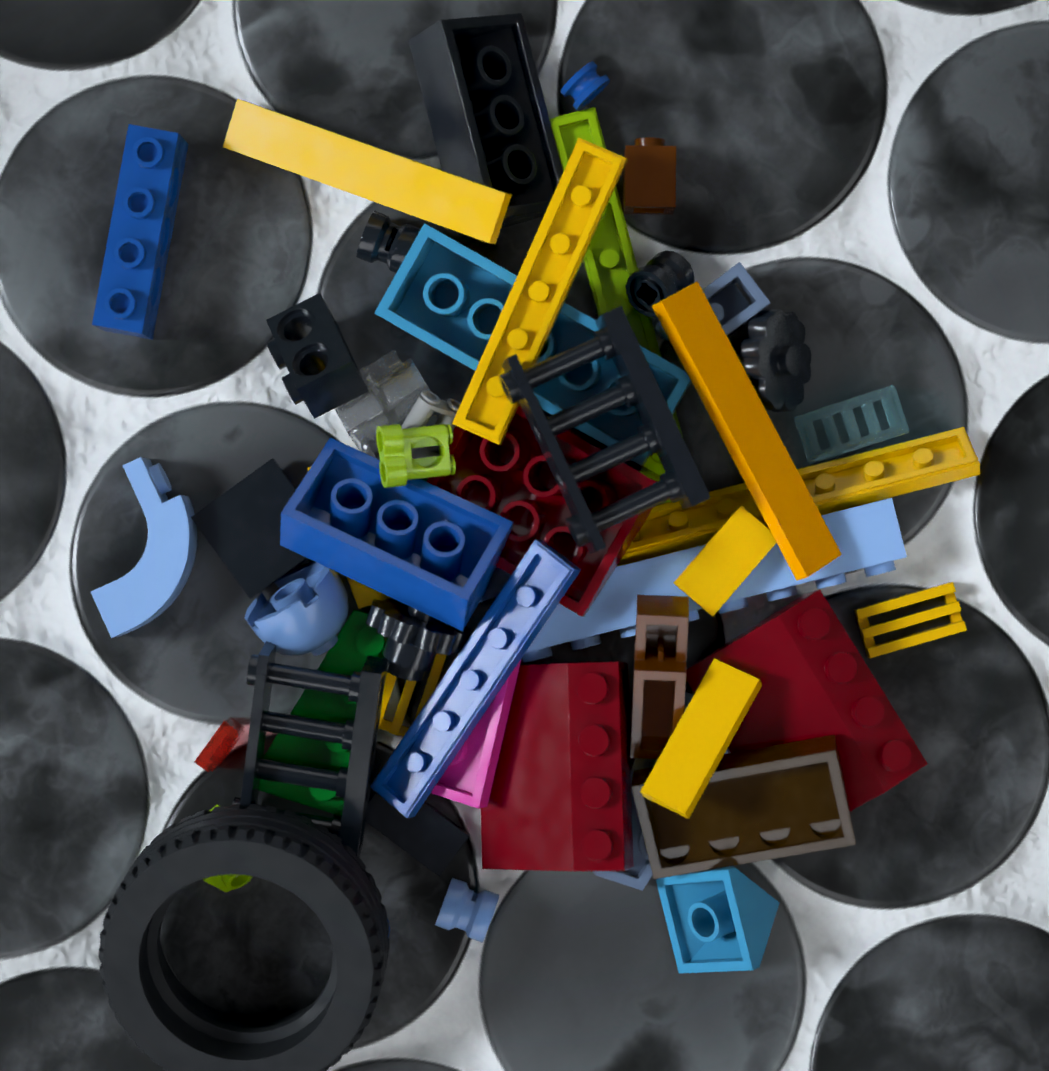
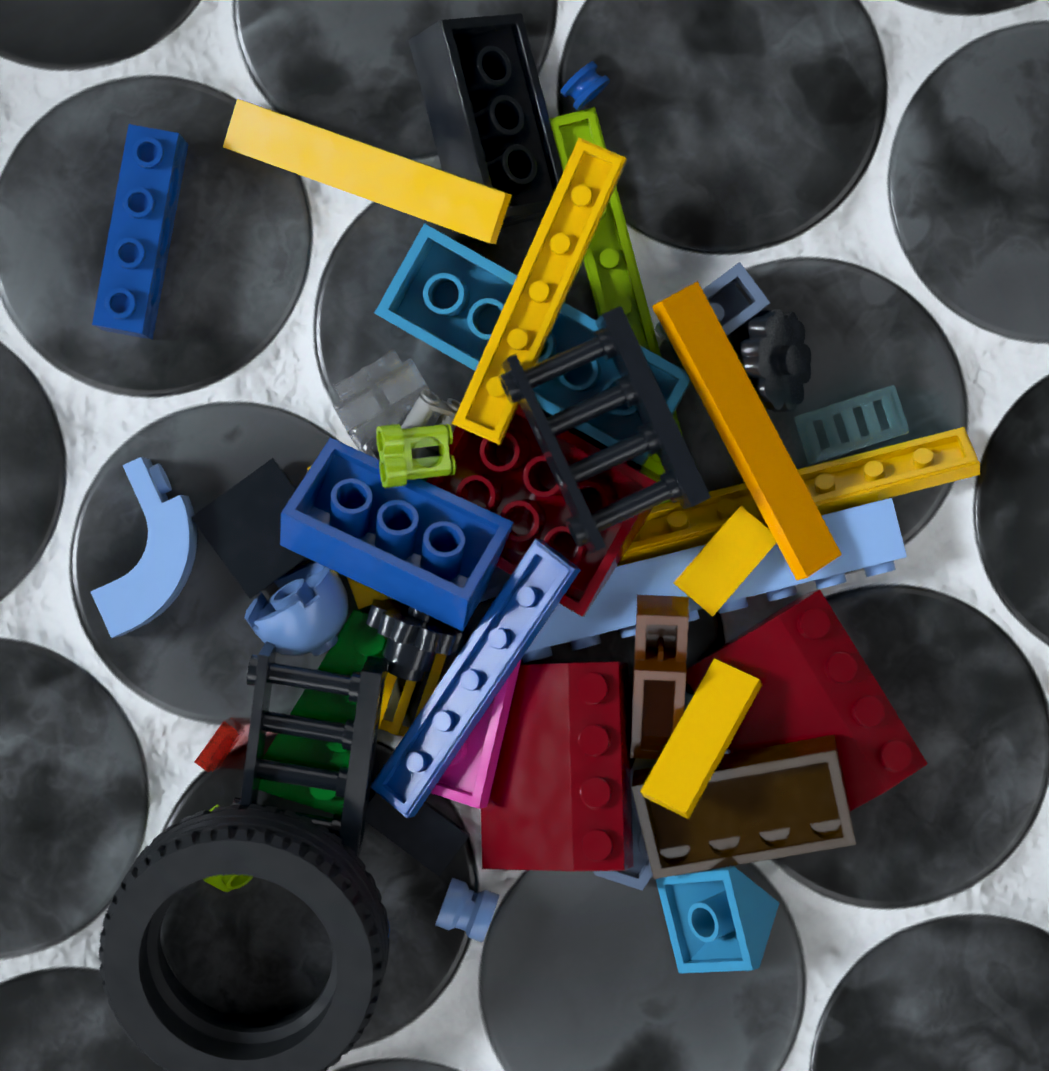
black brick [266,293,369,419] -> none
black wheel [356,211,421,273] -> none
reddish brown brick [623,137,676,215] -> none
black wheel [626,251,695,318] -> none
yellow tile [854,582,967,658] -> none

